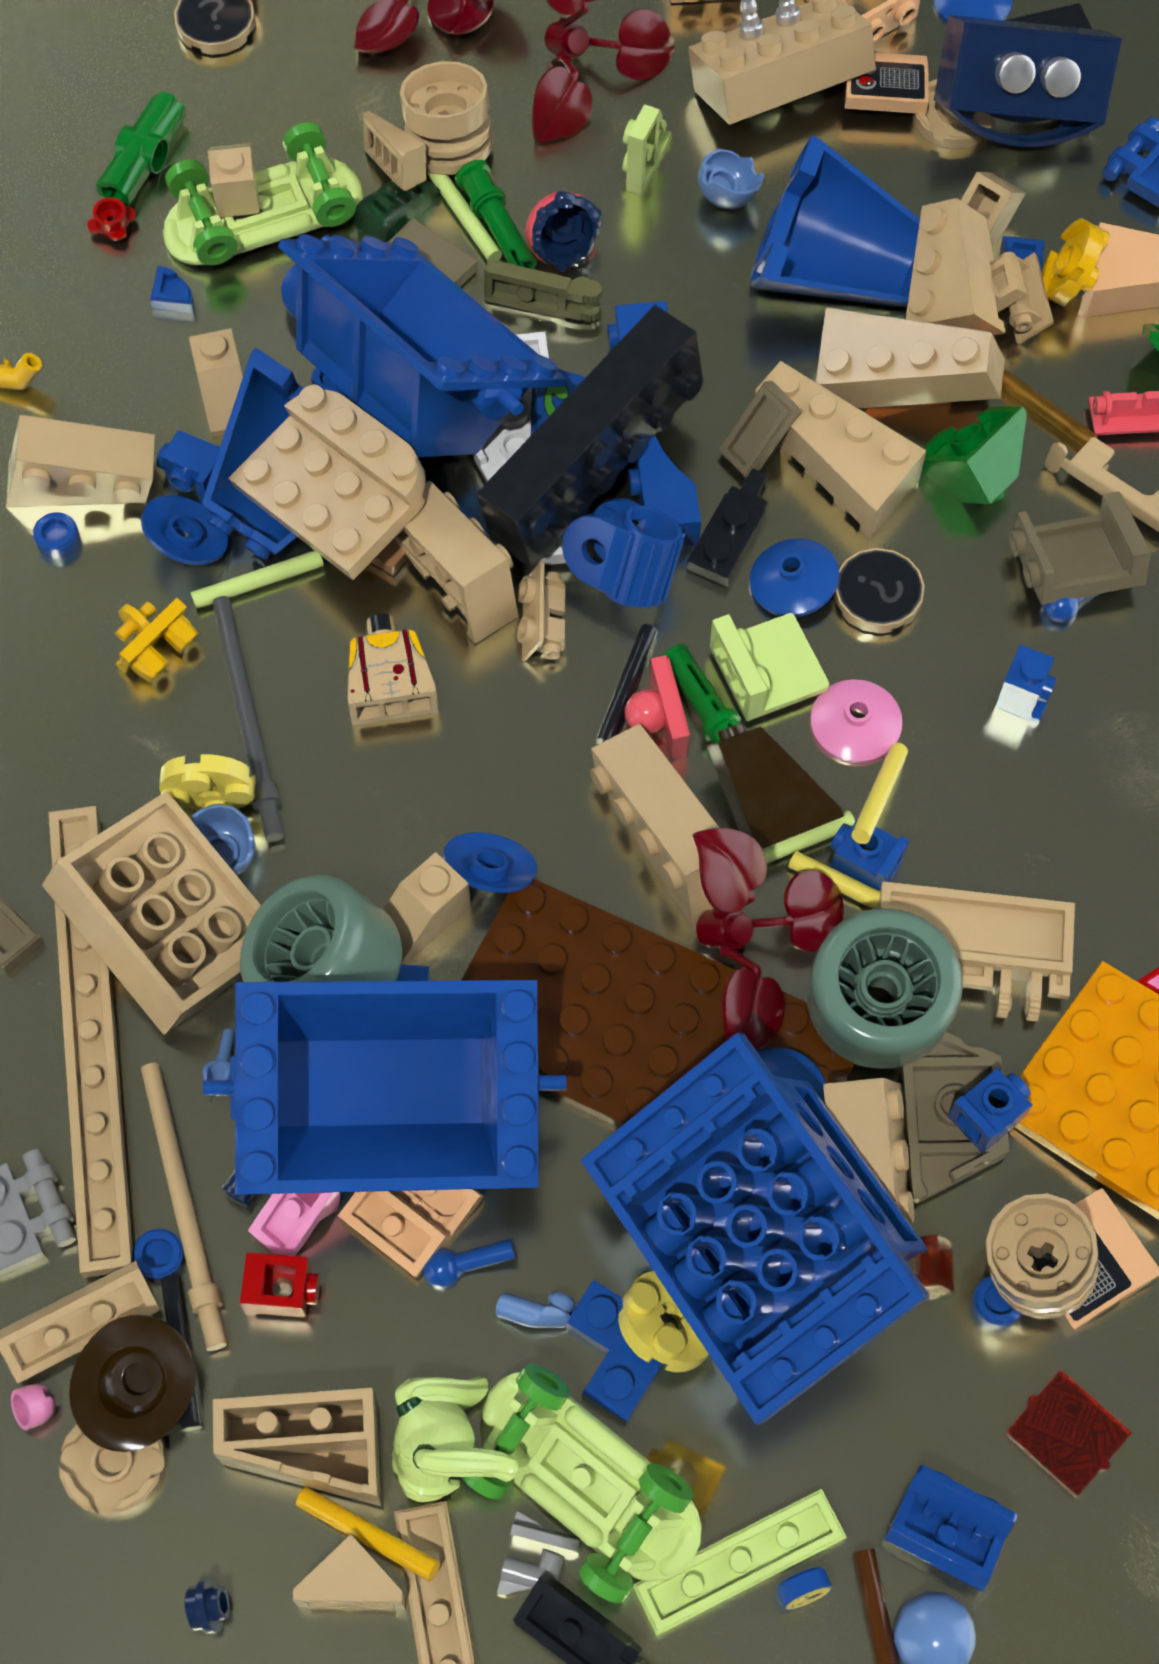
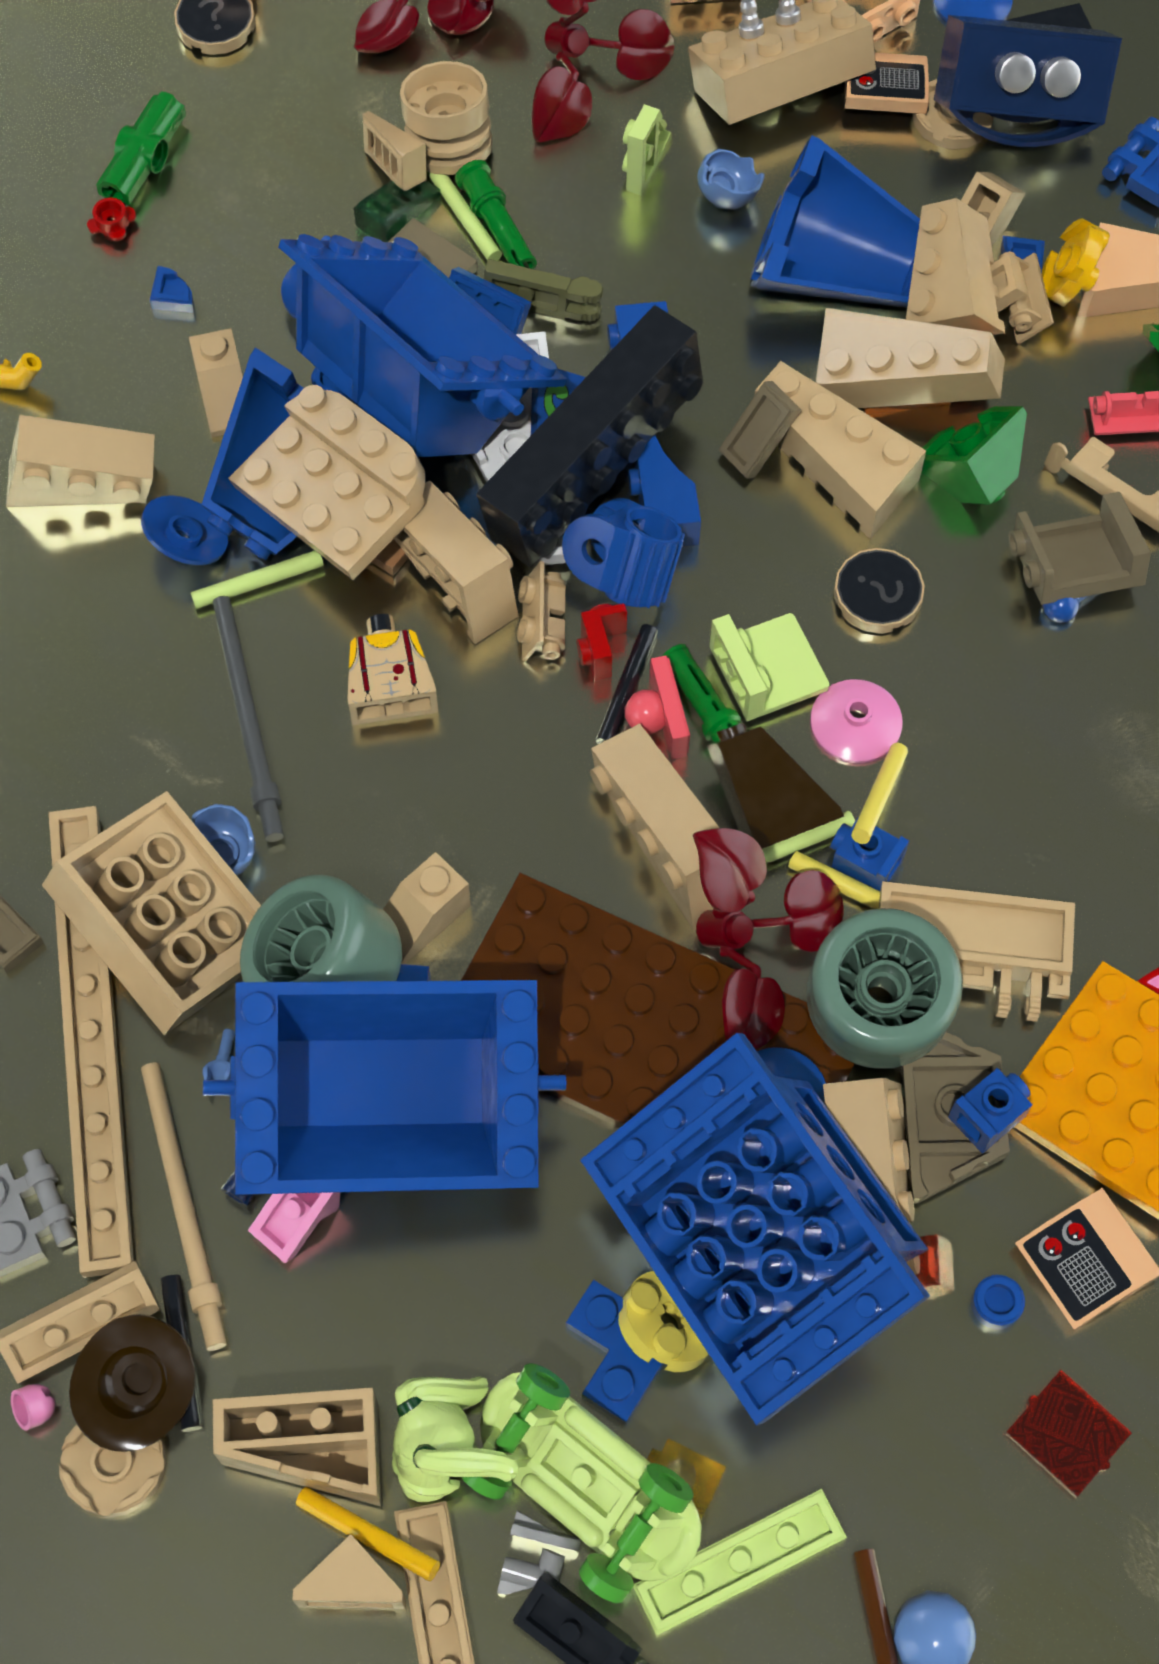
blue tile [33,512,80,559] -> none
yellow hips [115,598,198,683] -> none
blue tile [132,1229,185,1283] -> none
blue brick [156,430,220,504] -> none
light yellow plate [159,754,256,811] -> none
piece [163,122,364,265] -> none
dark blue plate [185,1577,230,1634] -> none
tan slope [208,143,260,218] -> none
red brick [240,1252,320,1317] -> none
light nougat slope [338,1189,485,1278] -> none
blue bar [422,1238,517,1289] -> none
blue dish [443,832,537,893] -> none
medium blue arm [496,1291,575,1328] -> none
dark blue hair [525,191,603,273] -> none
black hinge [686,468,768,587] -> none
blue dish [750,538,839,617] -> none
blue tile [776,1567,833,1611] -> none
blue bracket [885,1465,1017,1592] -> none
tan wheel [986,1193,1099,1319] -> none
blue brick [995,644,1057,724] -> none
pearl gold bar [1002,368,1098,447] -> none
none -> blue plate [449,267,532,335]
none -> red bracket [576,604,628,681]

